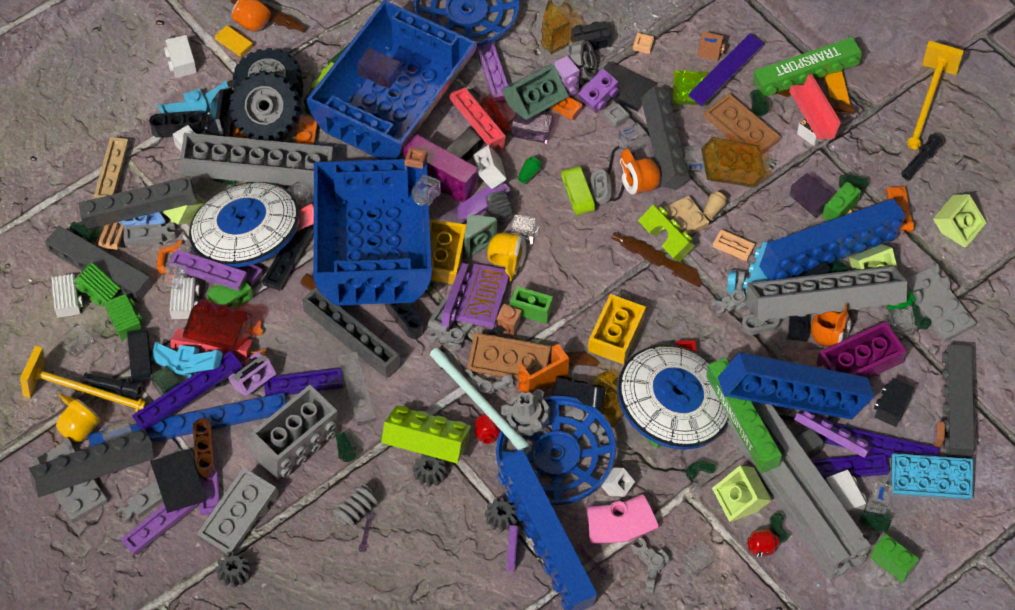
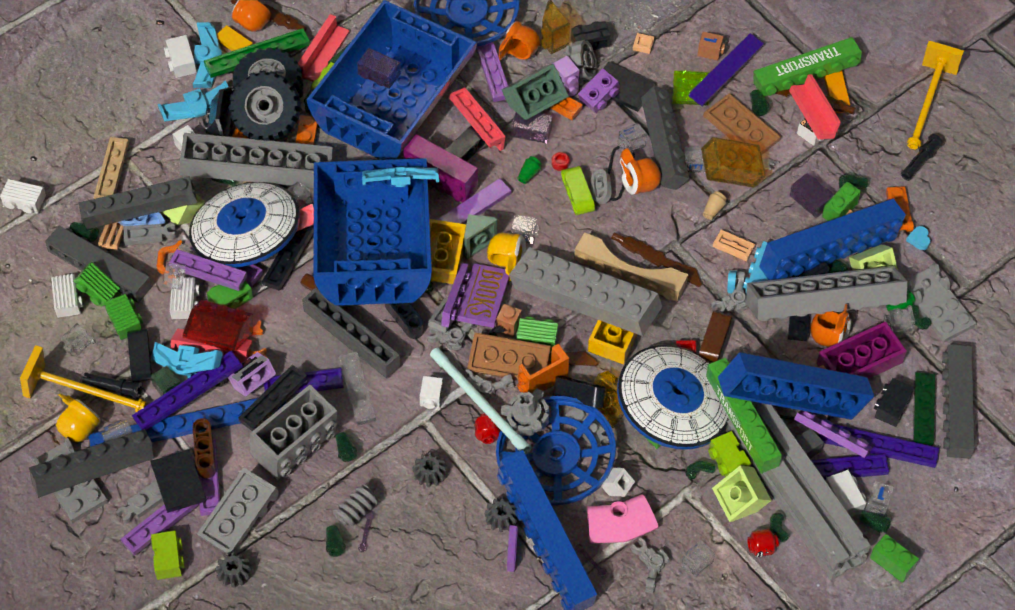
black beam [149,111,204,138] -> none
lime brick [381,406,471,464] -> none
nougat tile [405,148,428,169] -> none
clear brick [412,174,440,206] -> none
white brick [474,145,507,189] -> none
clear red plate [478,94,511,133] -> none
dark grey gear [486,190,512,223] -> none
bright green brick [510,286,553,324] -> none
light grey tile [604,103,630,127] -> none
lime arch [638,205,695,262] -> none
tan plate [664,196,709,235] -> none
light grey plate [742,314,780,335] -> none
medium azure tile [891,454,973,500] -> none
yellowish green slope [933,194,987,247] -> none
nougat tile [933,421,945,449] -> none
none -> white brick [0,179,46,214]
none -> lime brick [151,530,185,580]
none -> medium azure plate [193,22,222,88]
none -> green plate [204,28,310,78]
none -> black plate [238,364,307,431]
none -> coral panel [298,14,349,82]
none -> clear green cone [326,525,346,557]
none -> medium azure plate [362,167,439,187]
none -> white brick [420,376,443,409]
none -> orange piece [499,21,540,61]
none -> light grey brick [509,247,662,336]
none -> bright green brick [516,317,558,350]
none -> red tile [551,152,570,171]
none -> tan arch [574,232,688,302]
none -> reddish brown beam [699,311,732,363]
none -> lime brick [708,431,751,477]
none -> medium azure tile [906,226,930,250]
none -> dark green plate [913,372,935,446]

